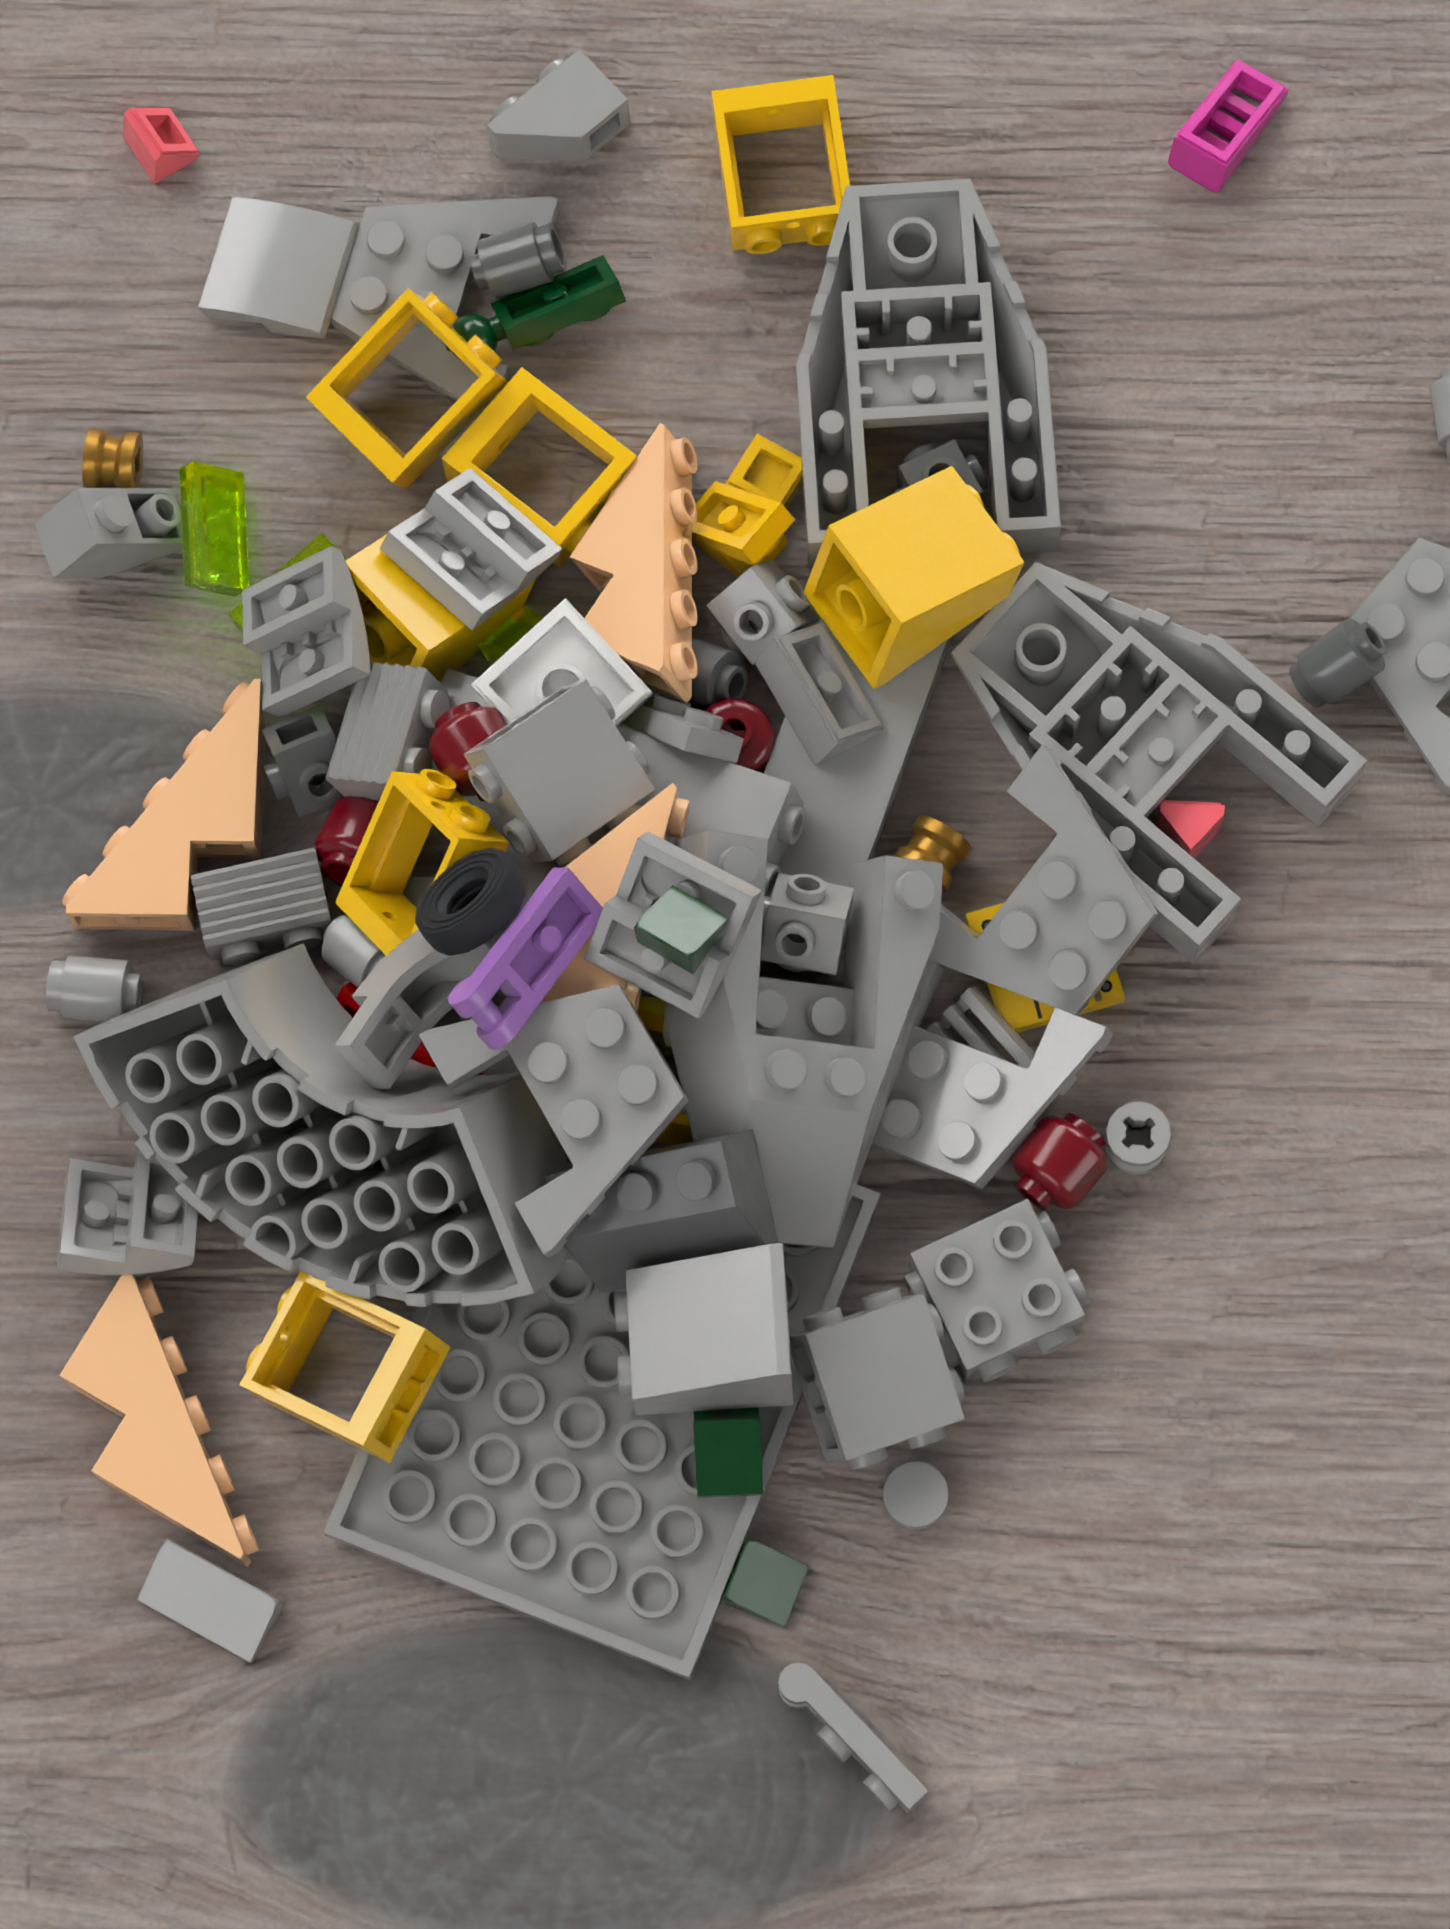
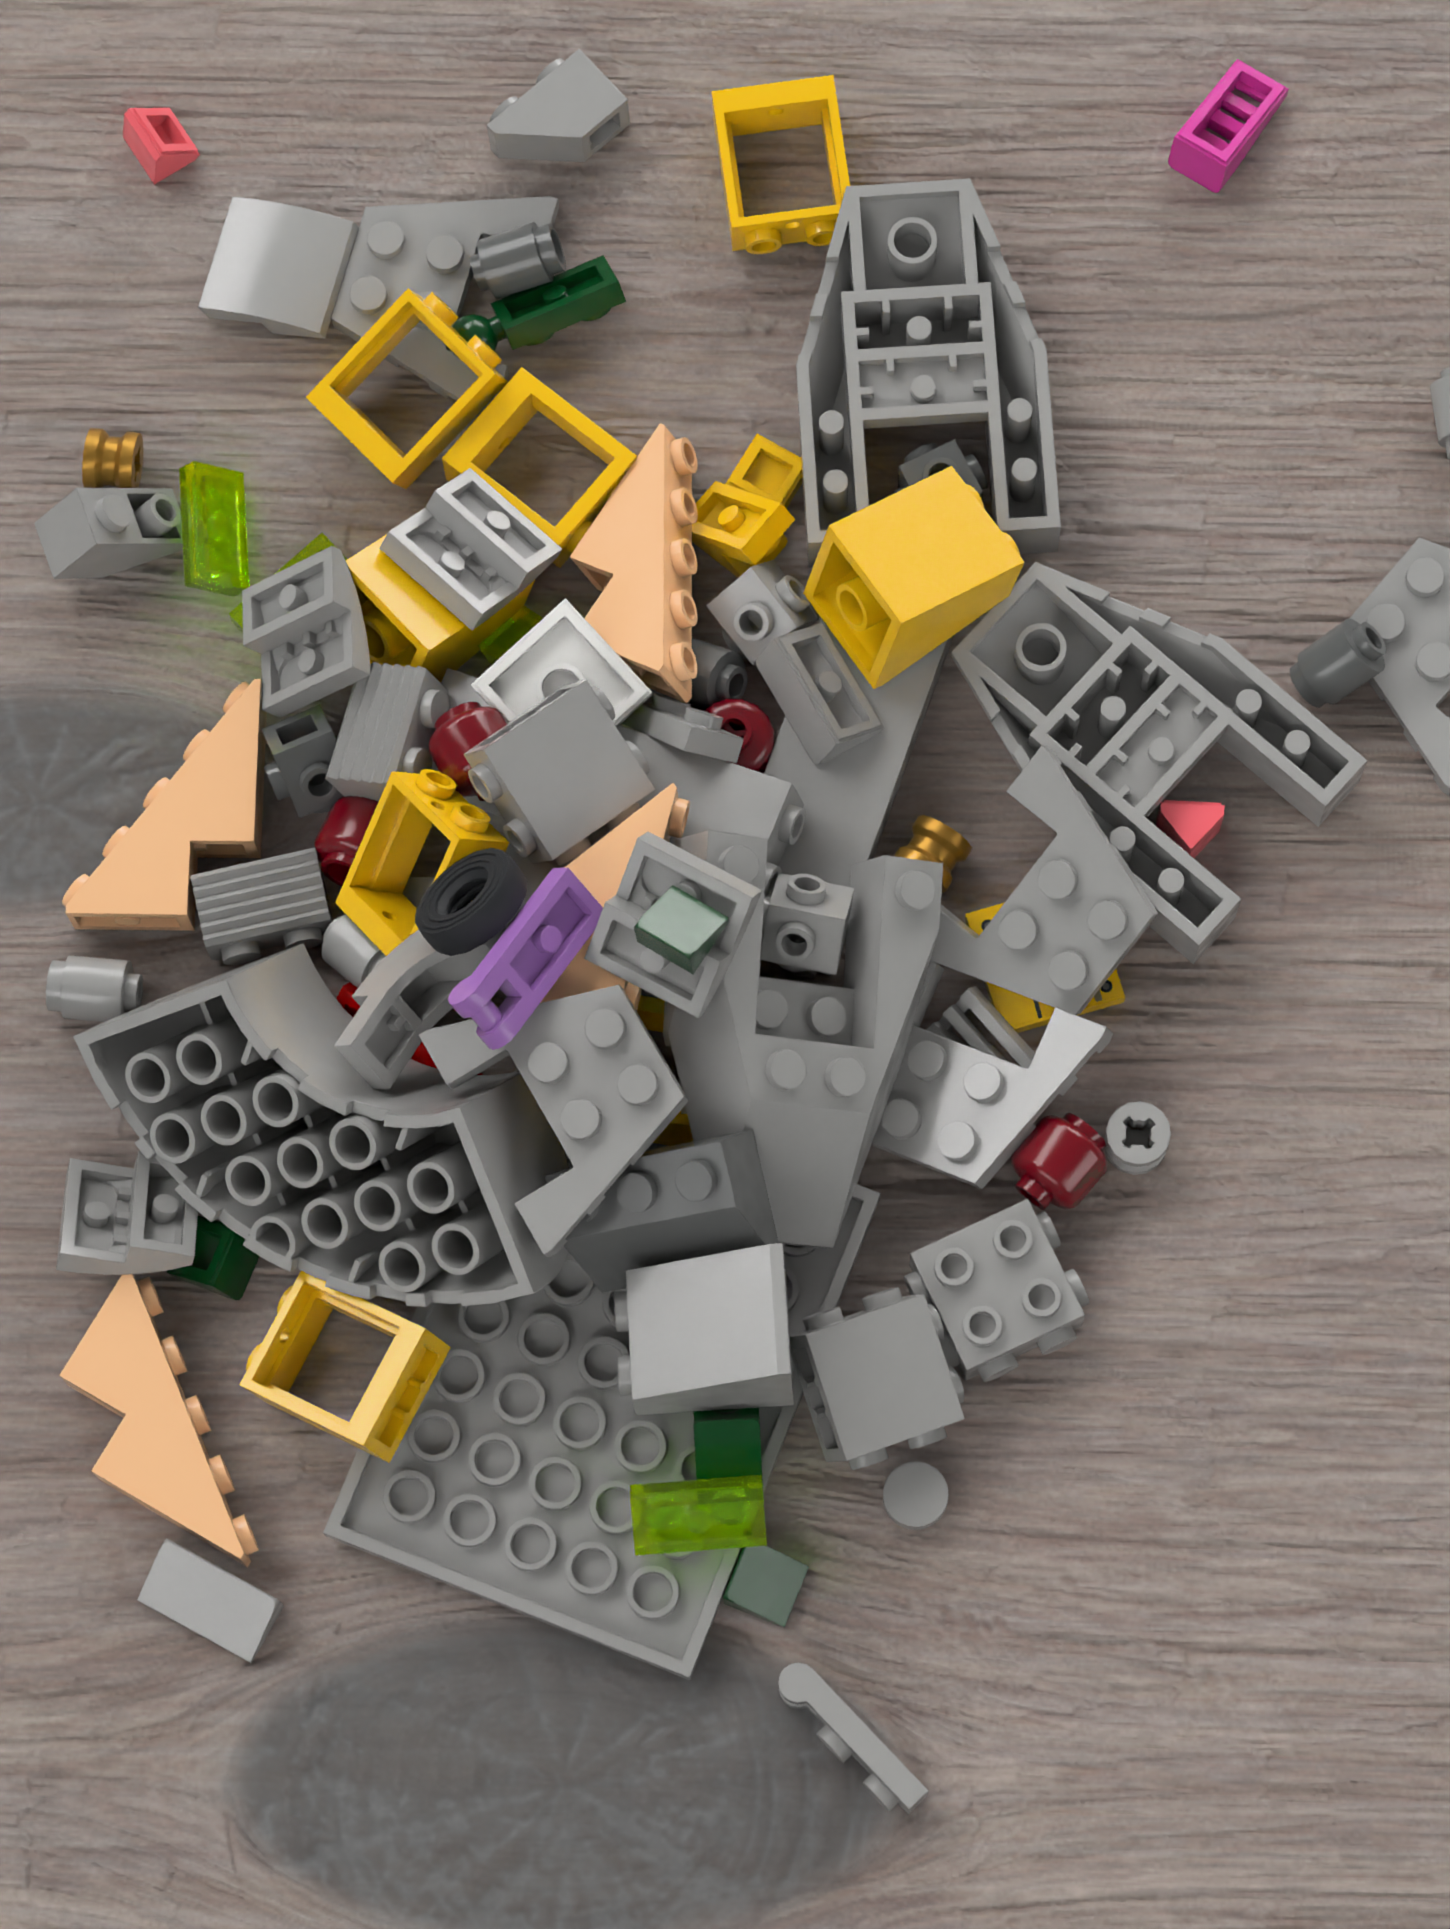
none -> dark green slope [166,1216,260,1300]
none -> clear neon green plate [630,1475,767,1556]

